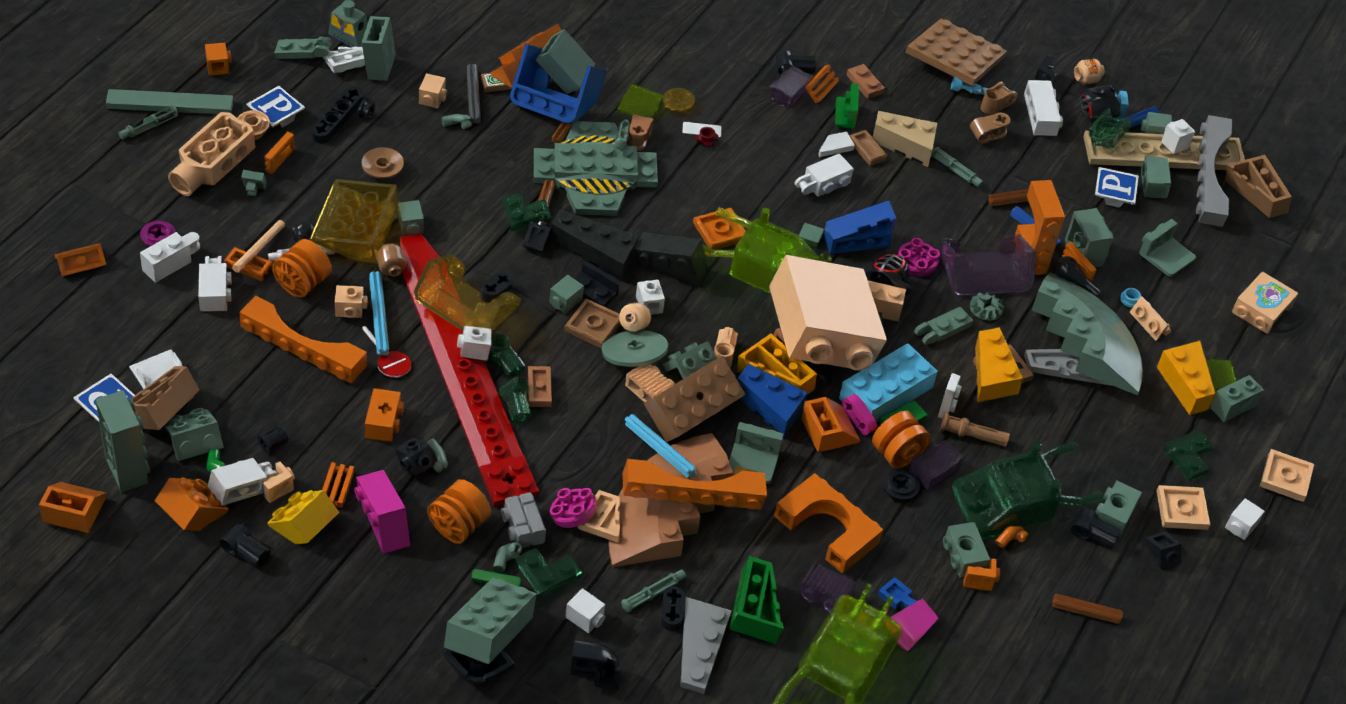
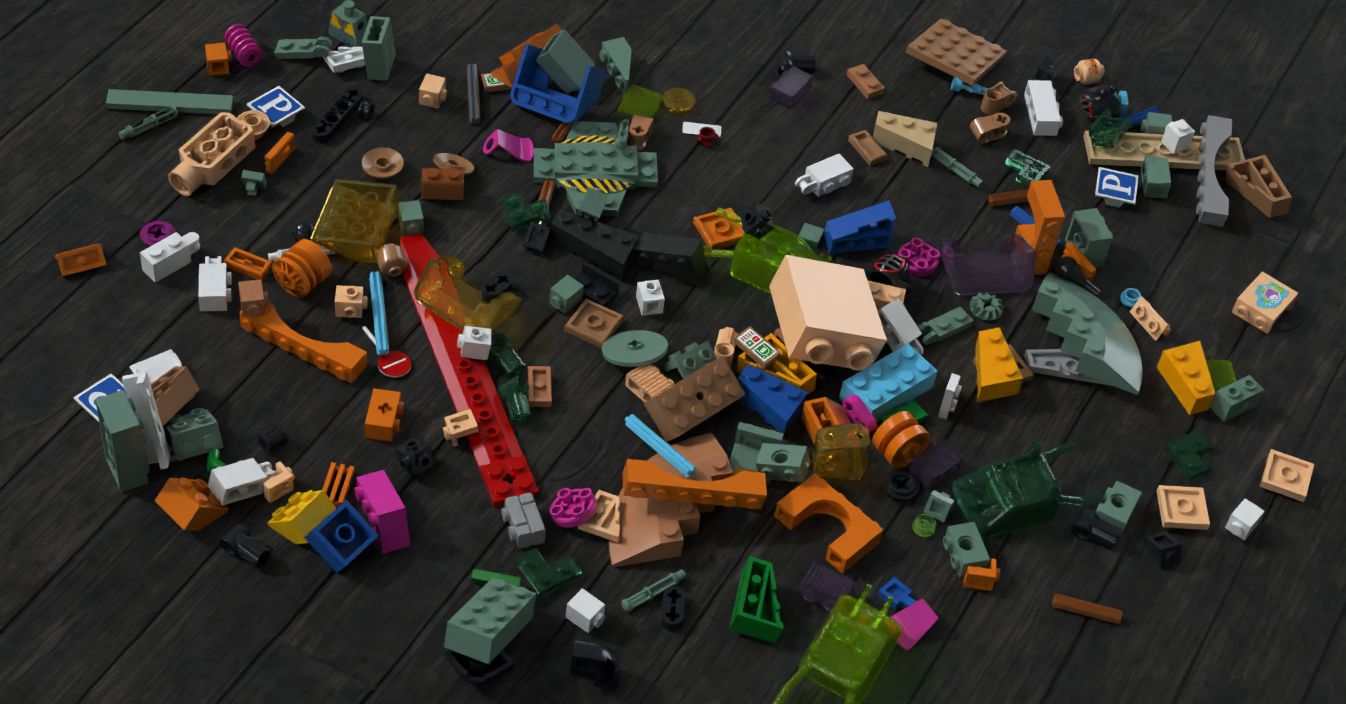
orange slope [39,482,107,533] -> none
light nougat bar [232,220,285,273] -> none
sand green arm [427,438,448,473] -> none
orange wheel [427,479,492,544] -> none
sand green arm [441,114,472,129] -> none
sand green arm [493,542,522,573] -> none
light nougat head [619,303,651,332] -> none
light grey wing [680,597,732,694] -> none
orange tile [805,65,839,103] -> none
white tile [819,132,855,157] -> none
green bracket [835,83,859,129] -> none
medium nougat pin [940,412,1010,447] -> none
orange arm [995,526,1028,549] -> none
sand green bracket [1139,219,1196,277] -> none
none -> white fence [122,371,171,469]
none -> dark pink piece [225,24,264,67]
none -> nougat brick [238,279,269,317]
none -> blue brick [304,500,379,573]
none -> dark orange brick [421,168,464,200]
none -> medium nougat dish [433,153,474,175]
none -> light nougat bracket [442,409,479,447]
none -> dark pink piece [483,129,534,162]
none -> sand green brick [577,187,609,222]
none -> sand green slope [599,37,632,95]
none -> tile [734,326,781,369]
none -> black brick [739,201,775,240]
none -> sand green brick [756,443,810,482]
none -> clear yellow piece [812,423,870,480]
none -> white brick [878,298,924,355]
none -> clear green tile [912,514,937,537]
none -> sand green tile [924,490,954,522]
none -> clear green plate [1005,150,1051,188]

